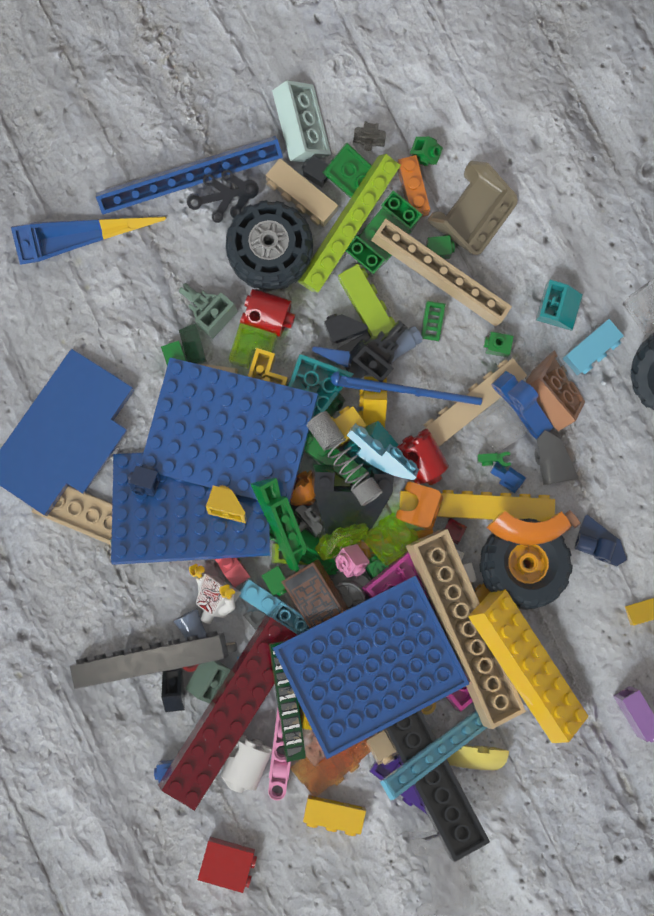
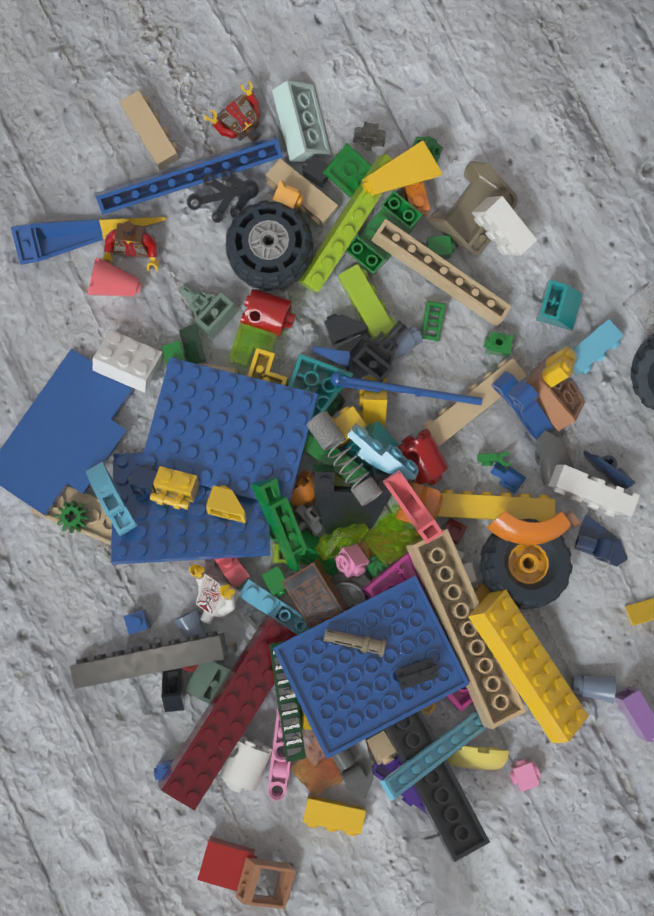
none -> green gear [56,500,90,534]
none -> medium azure slope [86,462,138,536]
none -> coral cone [87,257,142,297]
none -> white brick [93,329,163,393]
none -> torso [102,222,160,272]
none -> tan brick [119,90,179,170]
none -> blue brick [123,609,151,635]
none -> yellow brick [150,466,200,510]
none -> torso [204,80,261,142]
none -> nougat window [235,857,296,909]
none -> light orange window [272,180,304,209]
none -> dark tan pin [323,628,386,657]
none -> dark grey panel [332,739,374,799]
none -> yellow slope [362,141,443,196]
none -> coral arch [383,470,443,544]
none -> black hinge [394,657,439,690]
none -> white brick [471,196,537,256]
none -> bright pink brick [509,758,542,792]
none -> yellow brick [542,346,577,388]
none -> white wedge [548,465,640,518]
none -> sand blue plant [571,675,616,704]
none -> dark blue panel [583,451,635,490]

